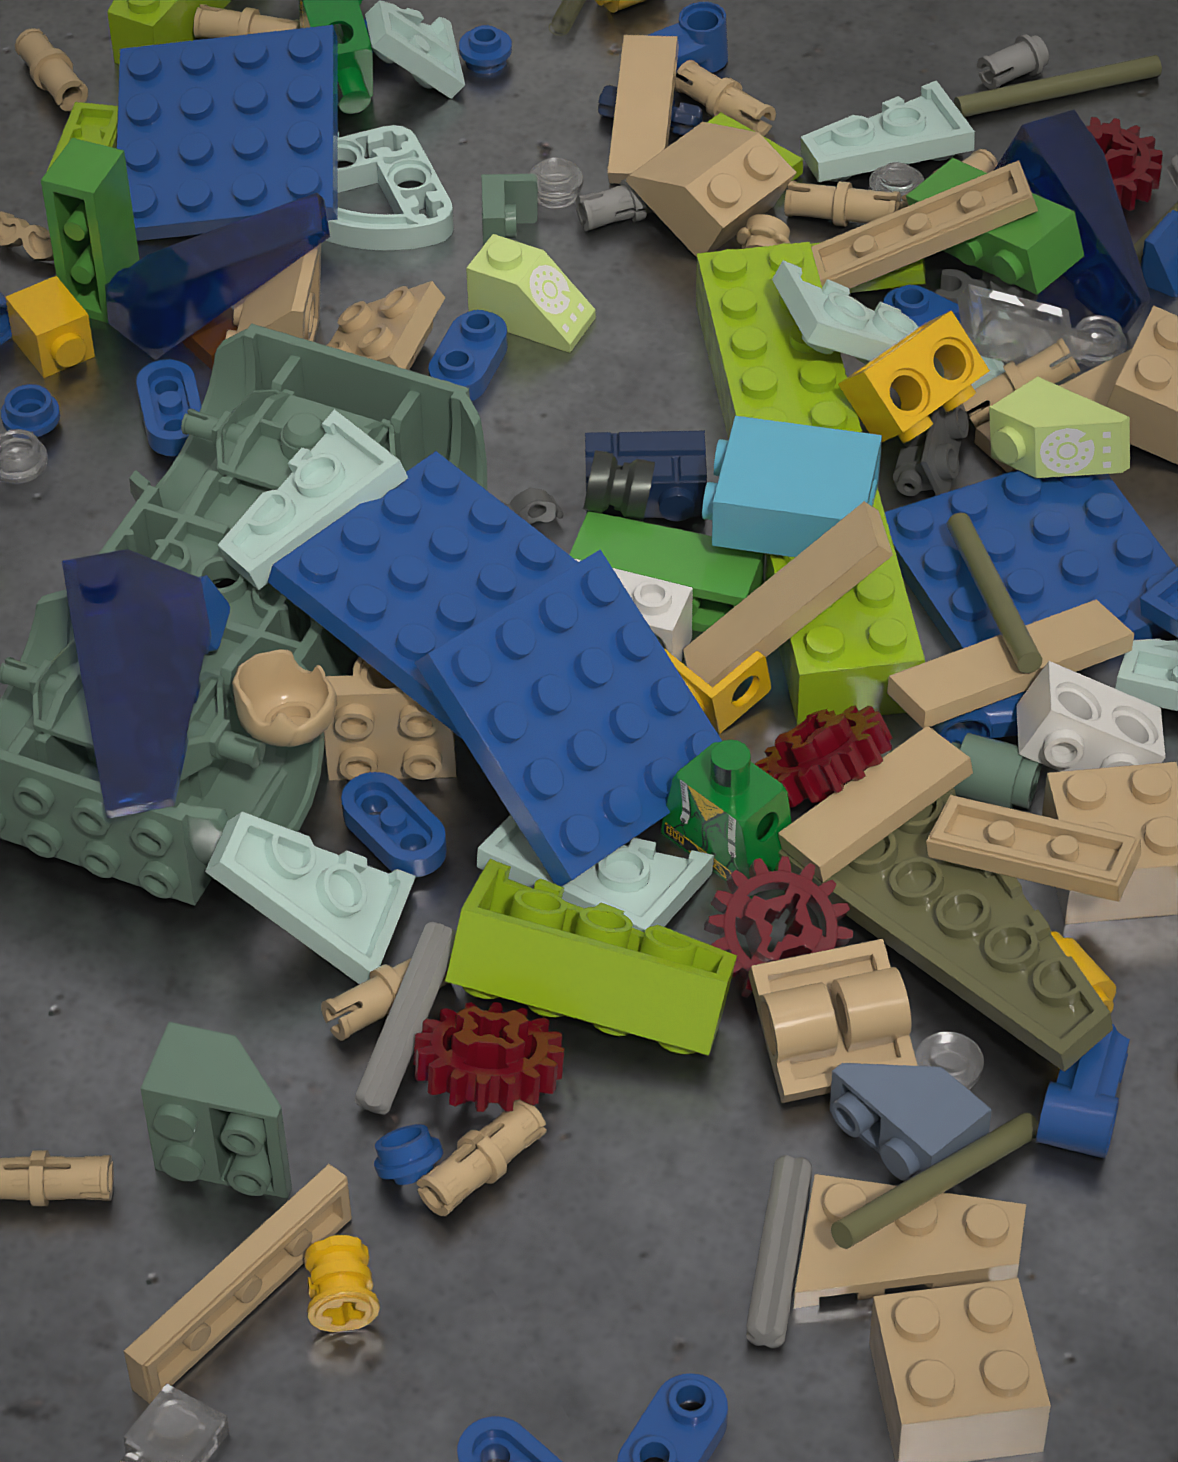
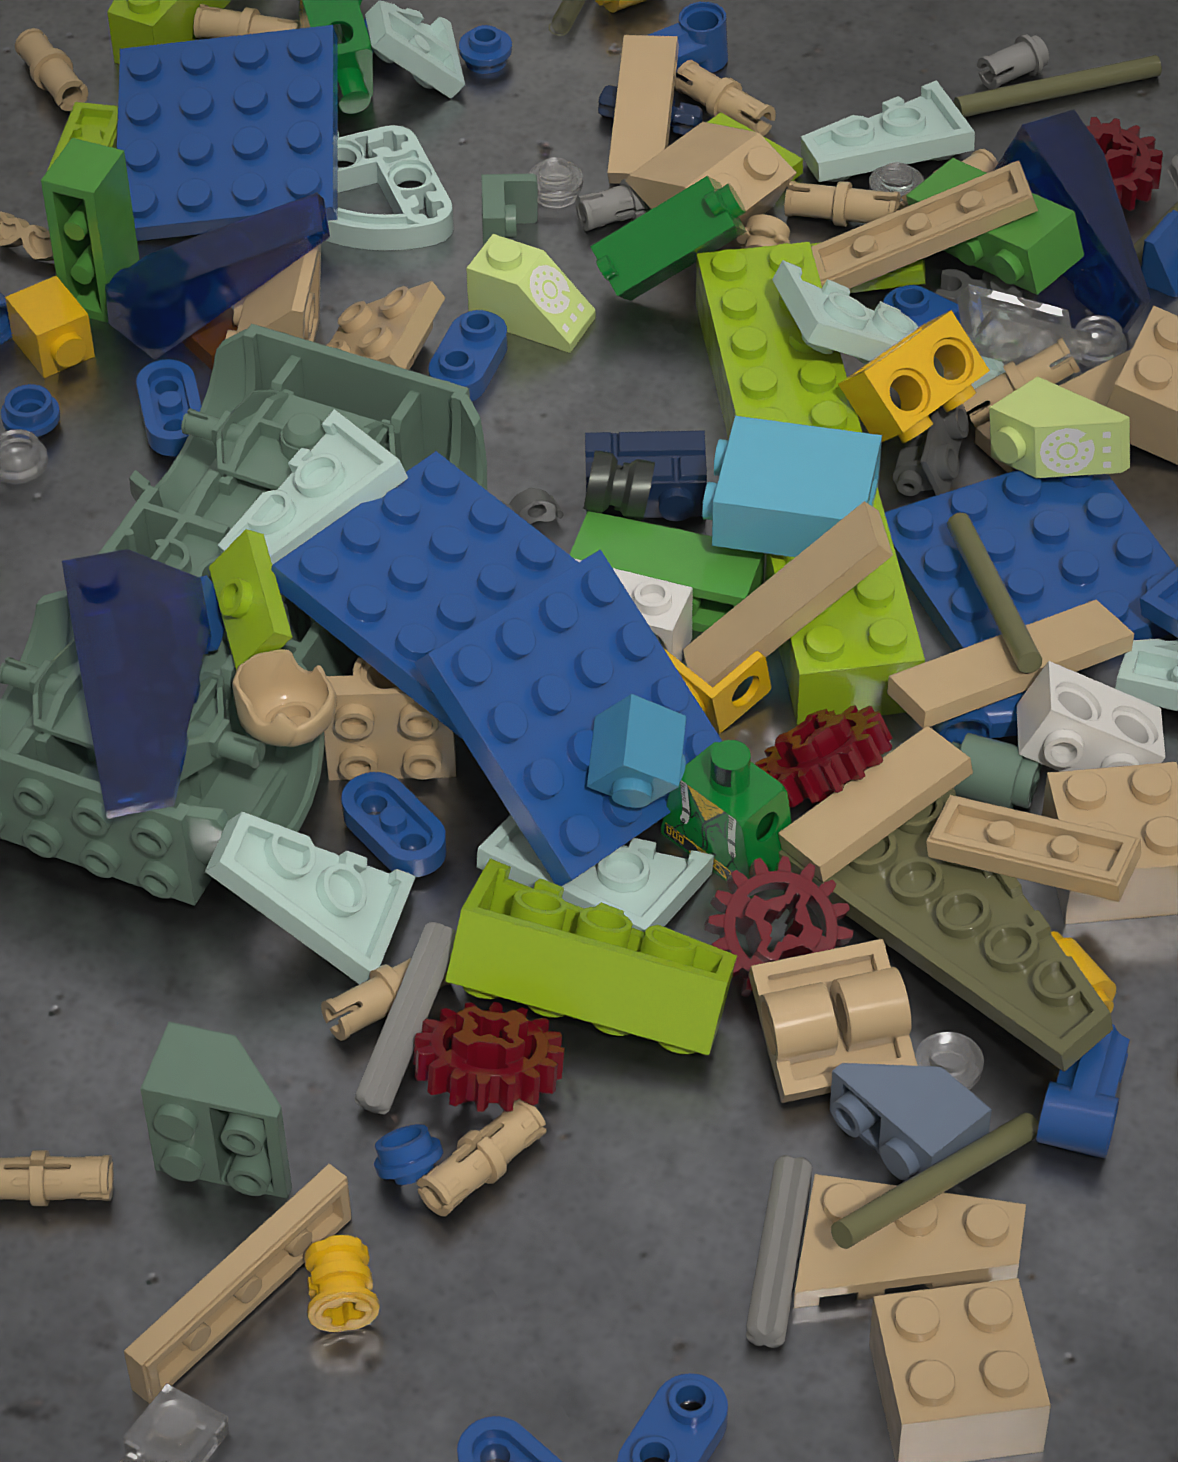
none -> lime plate [209,529,292,670]
none -> dark azure brick [587,694,686,808]
none -> green brick [590,176,747,301]

